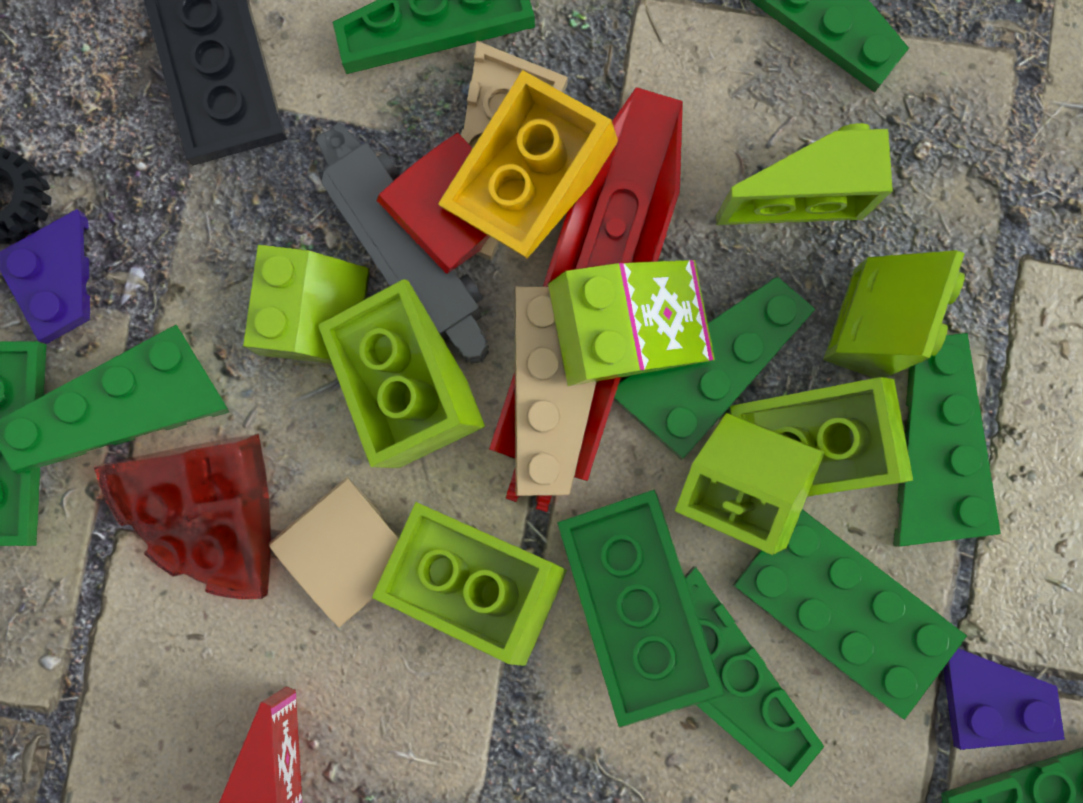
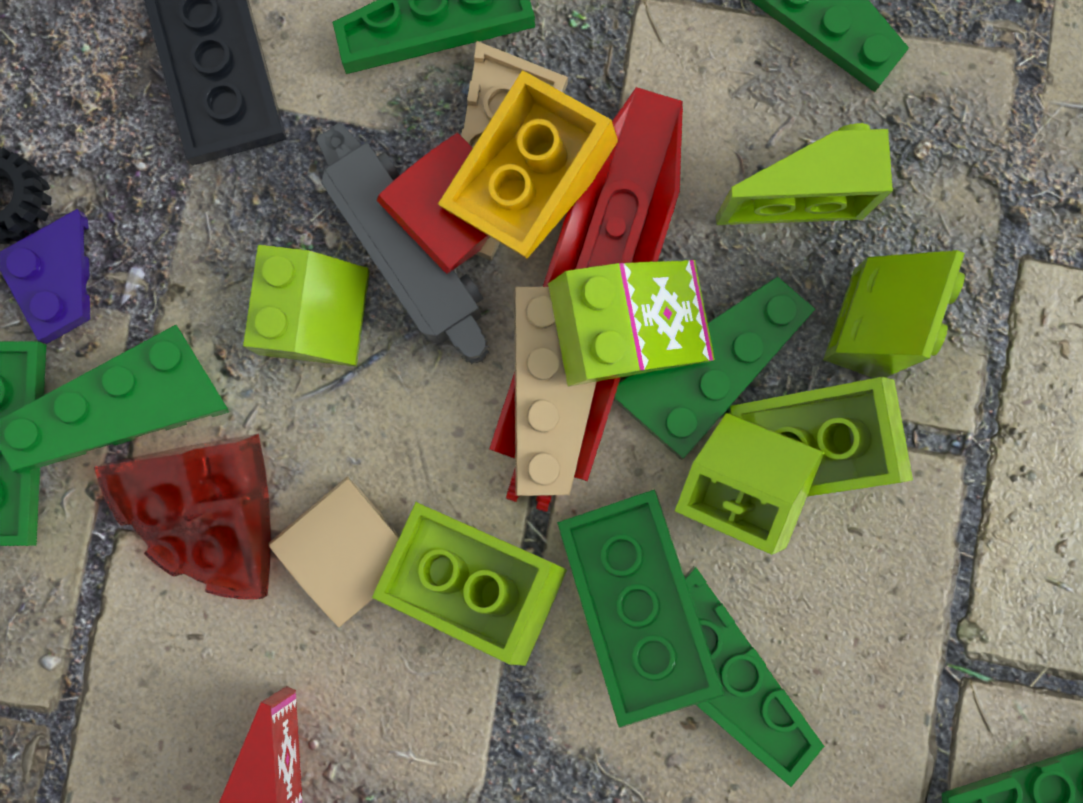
lime slope [318,279,485,468] -> none
green plate [732,509,967,720] -> none
green wing [893,333,1001,547] -> none
dark purple wing [943,648,1065,750] -> none

